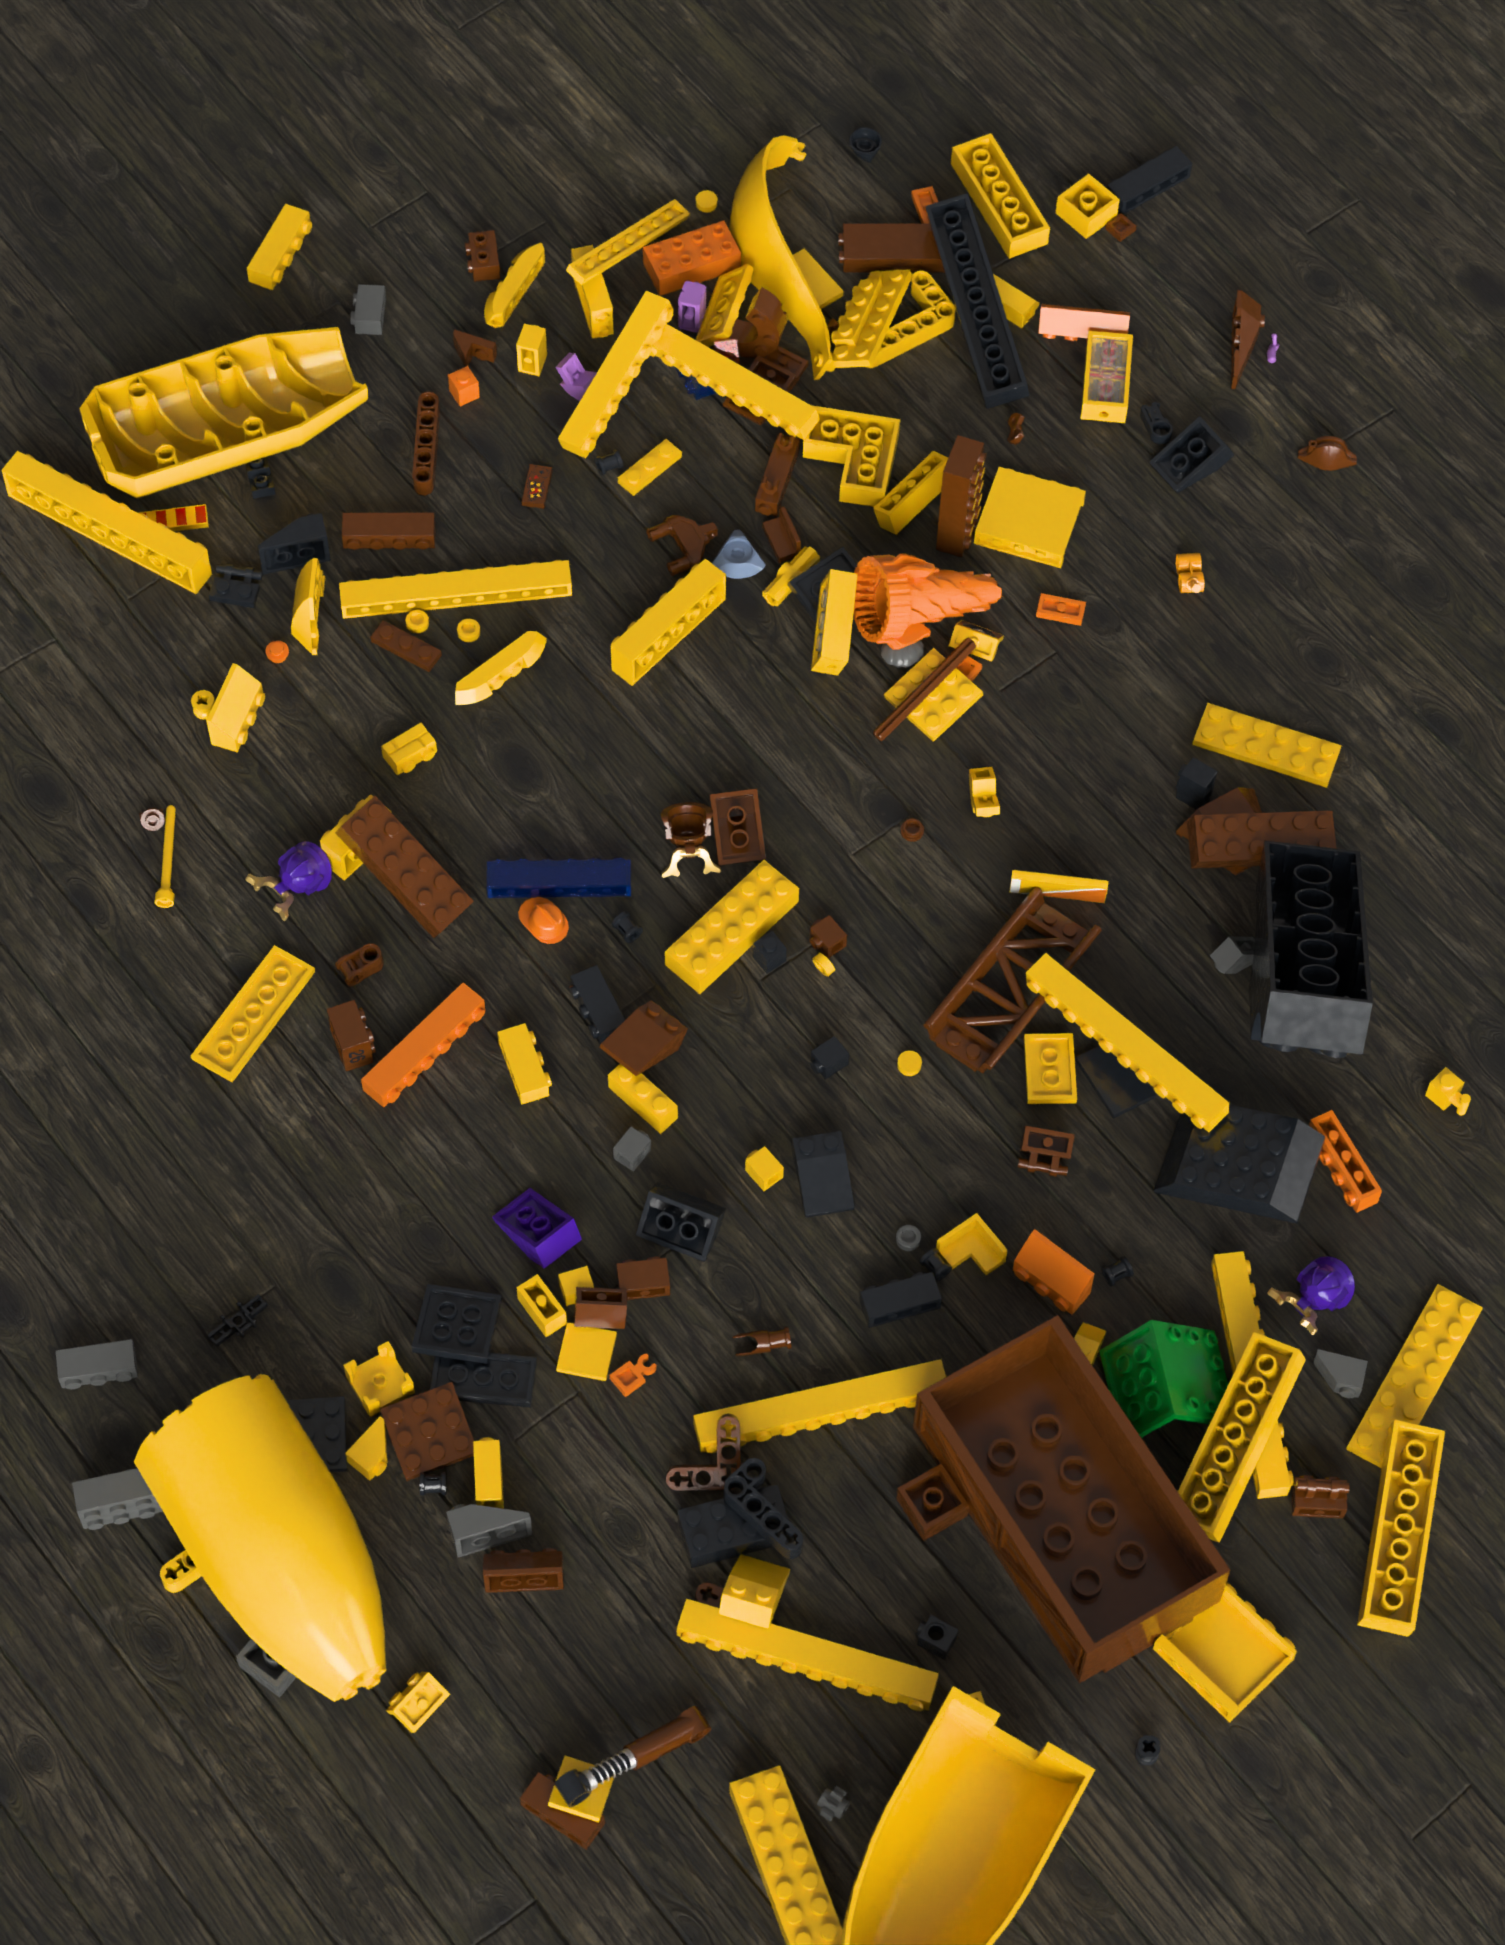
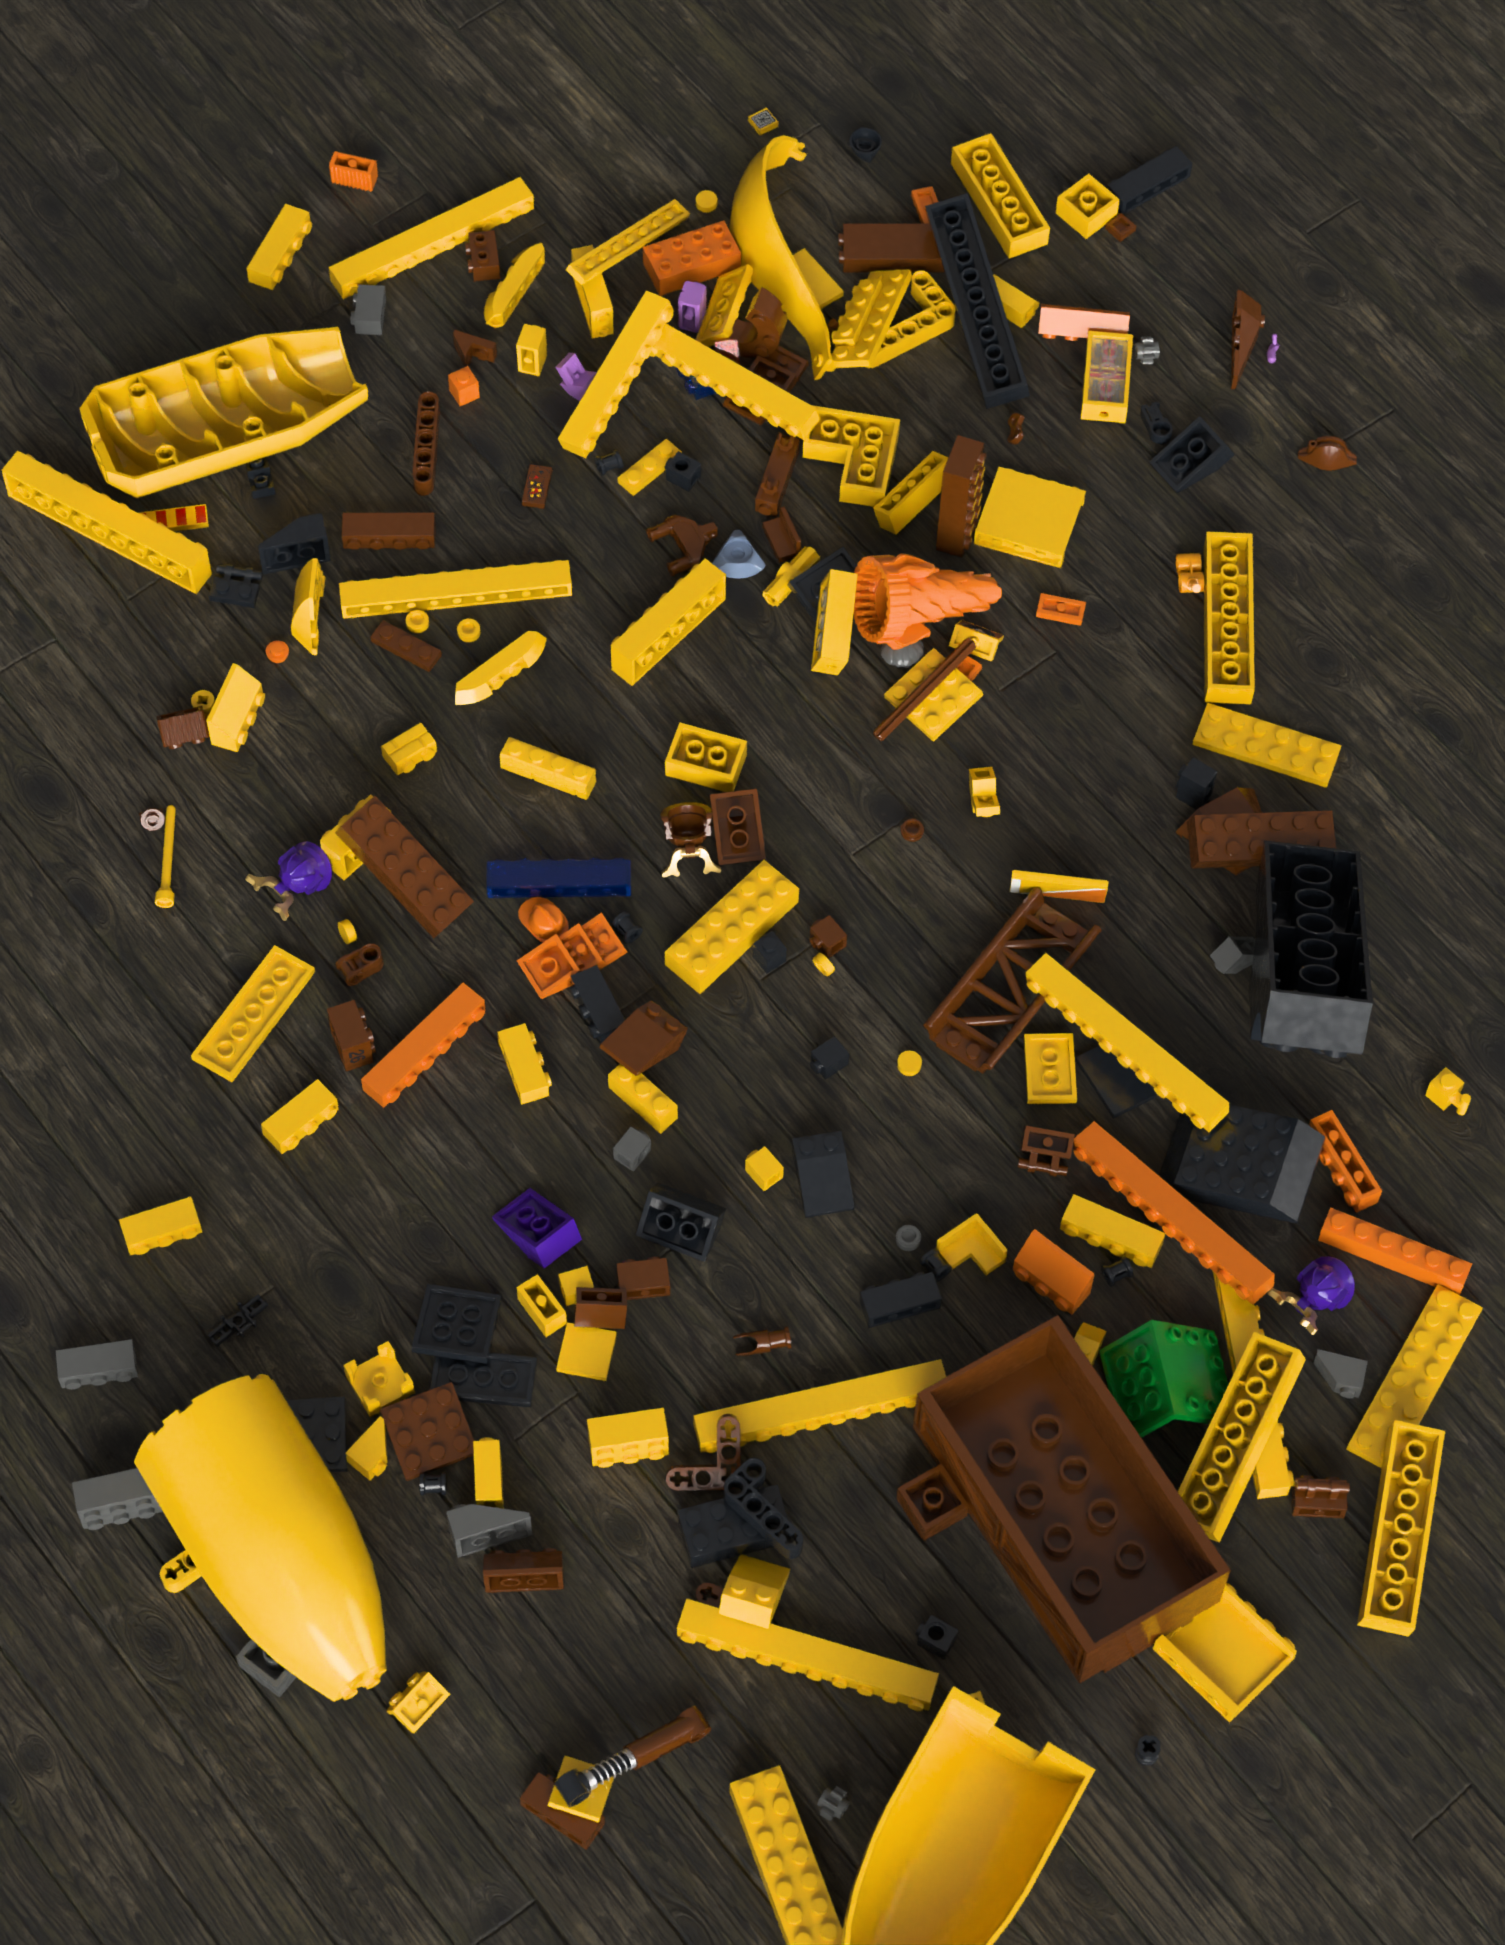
orange plate [610,1354,657,1397] -> none
none -> yellow brick [119,1197,202,1256]
none -> reddish brown brick [156,706,210,749]
none -> yellow brick [261,1079,339,1154]
none -> orange brick [329,151,378,192]
none -> yellow brick [329,177,534,299]
none -> yellow tile [338,919,357,944]
none -> yellow brick [500,737,596,800]
none -> orange slope [517,912,628,999]
none -> yellow brick [587,1408,669,1468]
none -> black brick [665,451,701,492]
none -> yellow brick [665,723,747,792]
none -> tile [748,108,778,135]
none -> yellow brick [1060,1194,1166,1268]
none -> orange brick [1073,1121,1275,1305]
none -> dark grey gear [1134,336,1160,365]
none -> yellow brick [1204,532,1255,704]
none -> orange brick [1318,1208,1472,1295]

